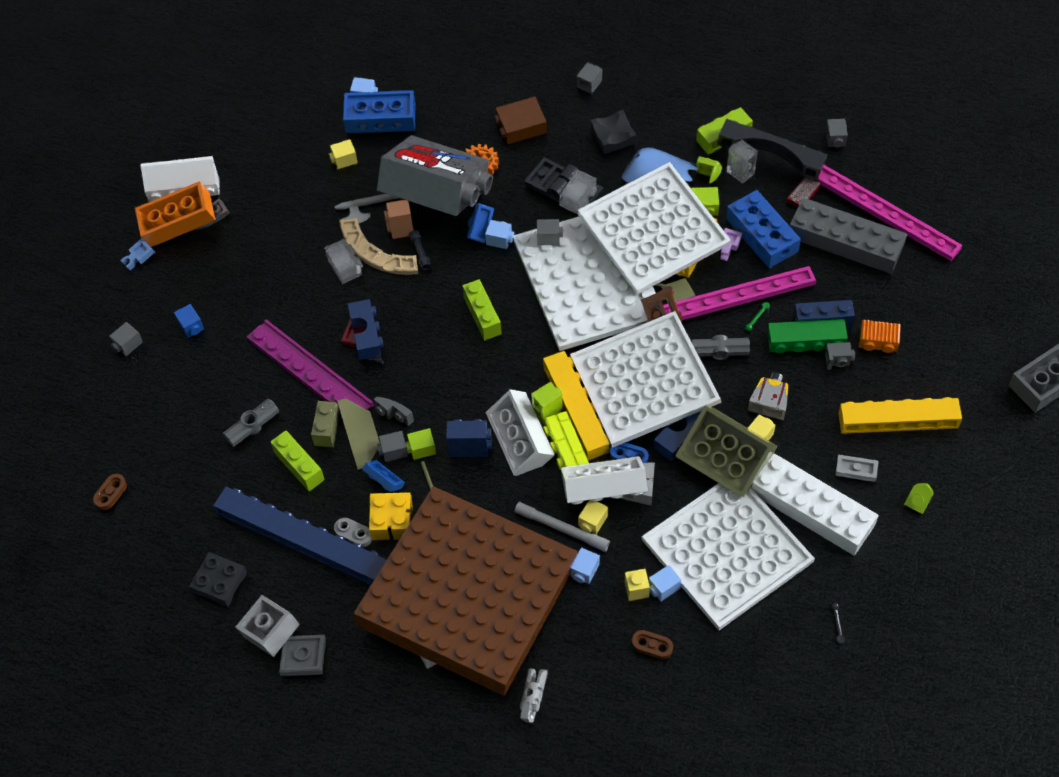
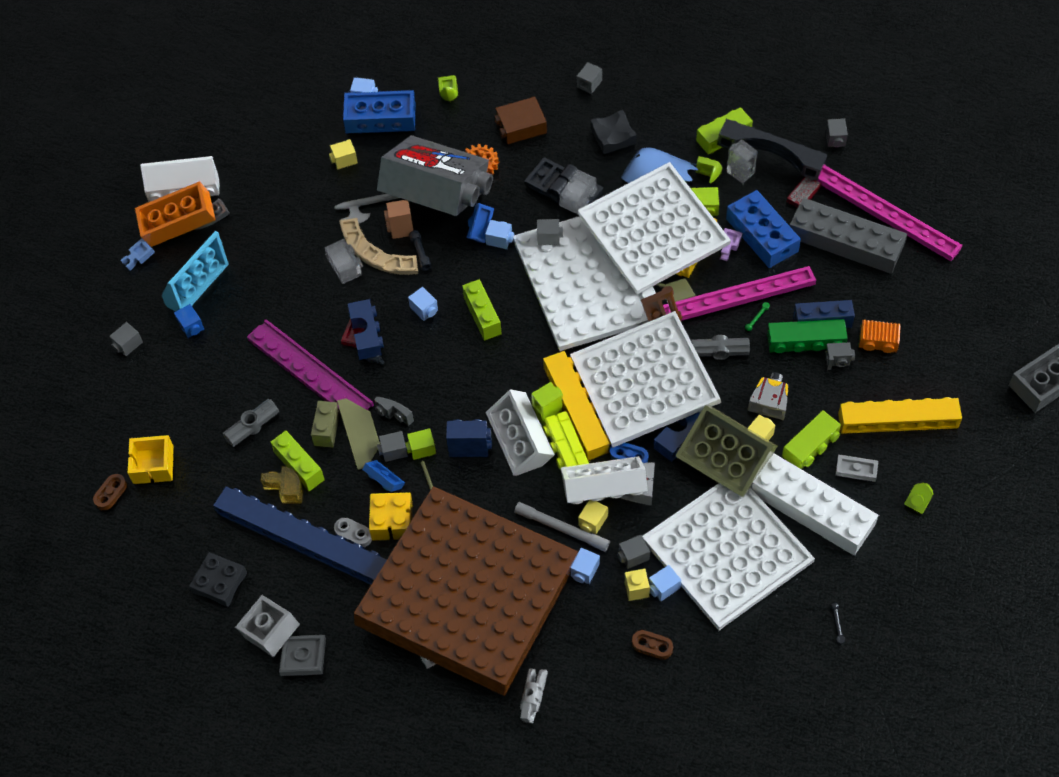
none -> yellow piece [128,435,174,484]
none -> medium azure slope [162,231,229,311]
none -> clear yellow brick [261,466,303,503]
none -> light blue brick [408,287,438,321]
none -> lime plate [438,75,458,101]
none -> dark grey brick [617,535,650,569]
none -> lime brick [782,411,841,469]

